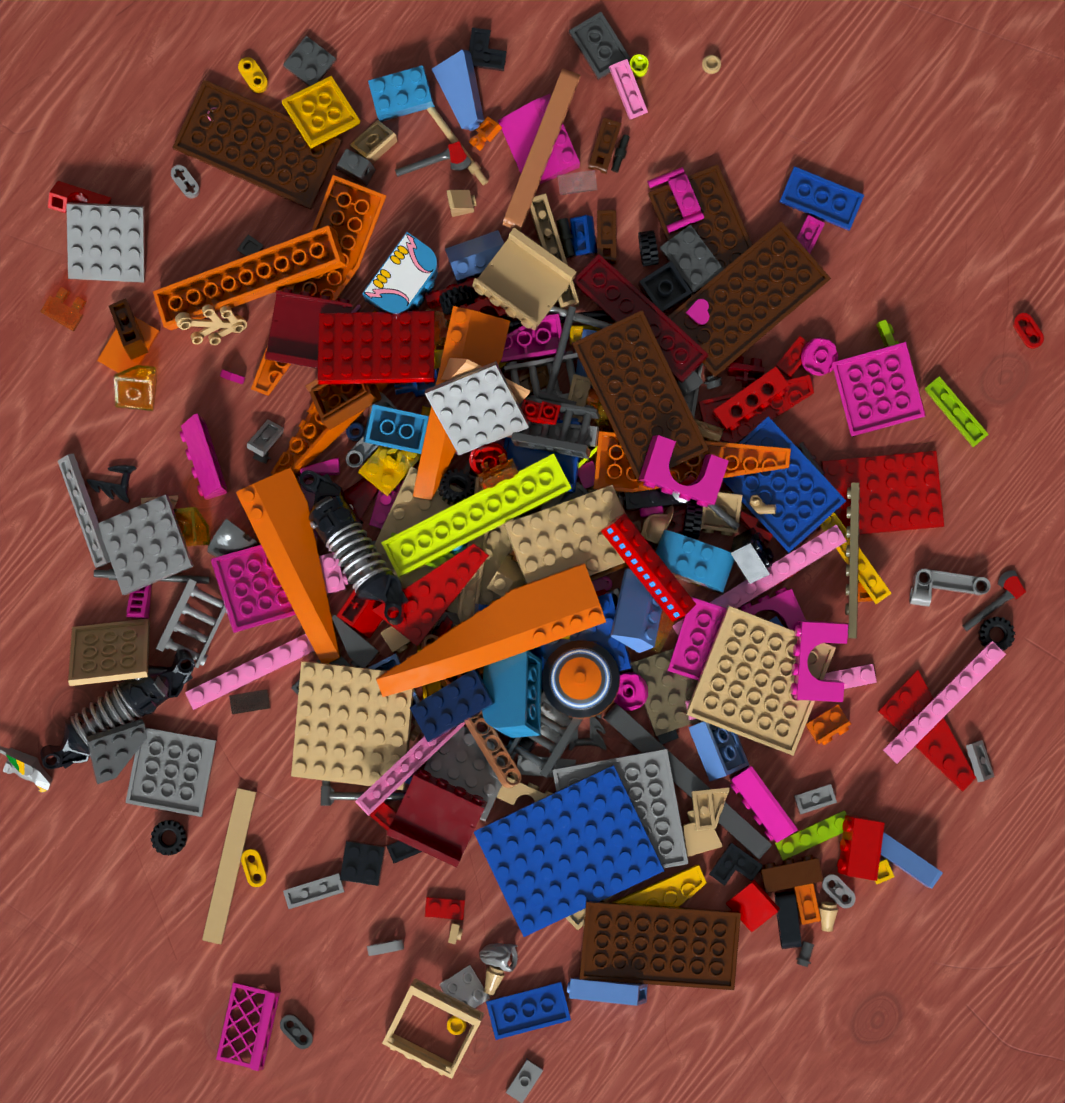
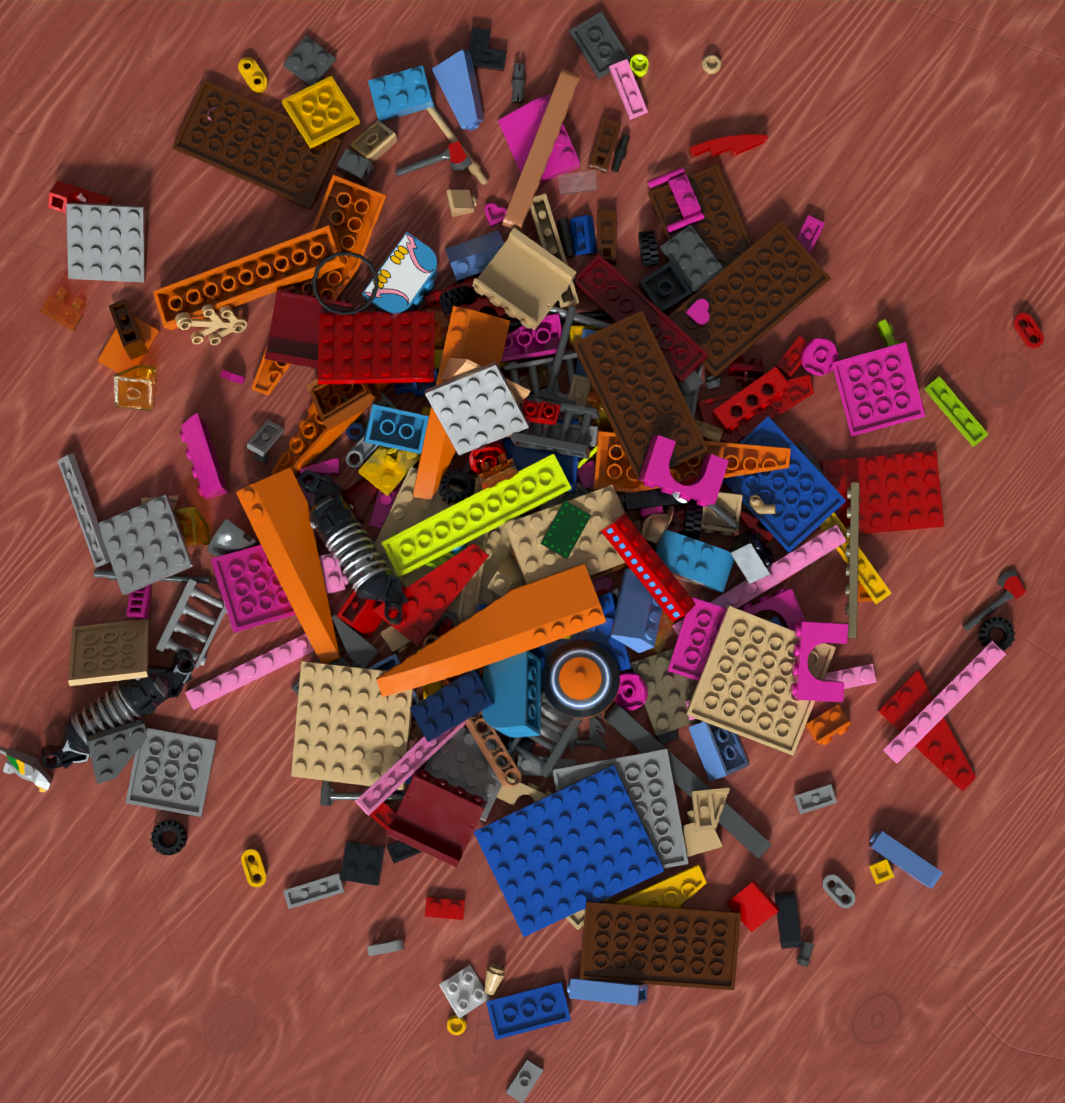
black piece [87,465,137,503] -> none
light grey beam [171,165,200,198] -> none
tan tile [202,788,257,944] -> none
dark pink fence [216,982,280,1071] -> none
clear smoke tile [229,689,271,715] -> none
dark grey plate [237,235,264,257] -> none
dark grey plate [280,1014,313,1049] -> none
tan window [382,978,484,1079] -> none
tan plate [448,922,463,944] -> none
orange plate [469,116,502,151] -> none
light grey piece [479,943,518,972] -> none
black plate [709,843,763,886] -> none
dark pink slope [730,766,798,843] -> none
reddish brown brick [760,855,823,893] -> none
lime plate [774,810,847,860] -> none
blue plate [779,166,864,231] -> none
orange plate [794,883,821,925] -> none
tan cone [819,902,838,932] -> none
red slope [837,815,885,881] -> none
light grey piece [909,569,991,607] -> none
light grey plate [966,740,995,782] -> none
none -> black piece [312,251,379,315]
none -> dark pink tile [484,202,507,227]
none -> dark grey pin [511,63,526,103]
none -> dark green sticker [540,500,591,559]
none -> red slope [688,134,768,159]

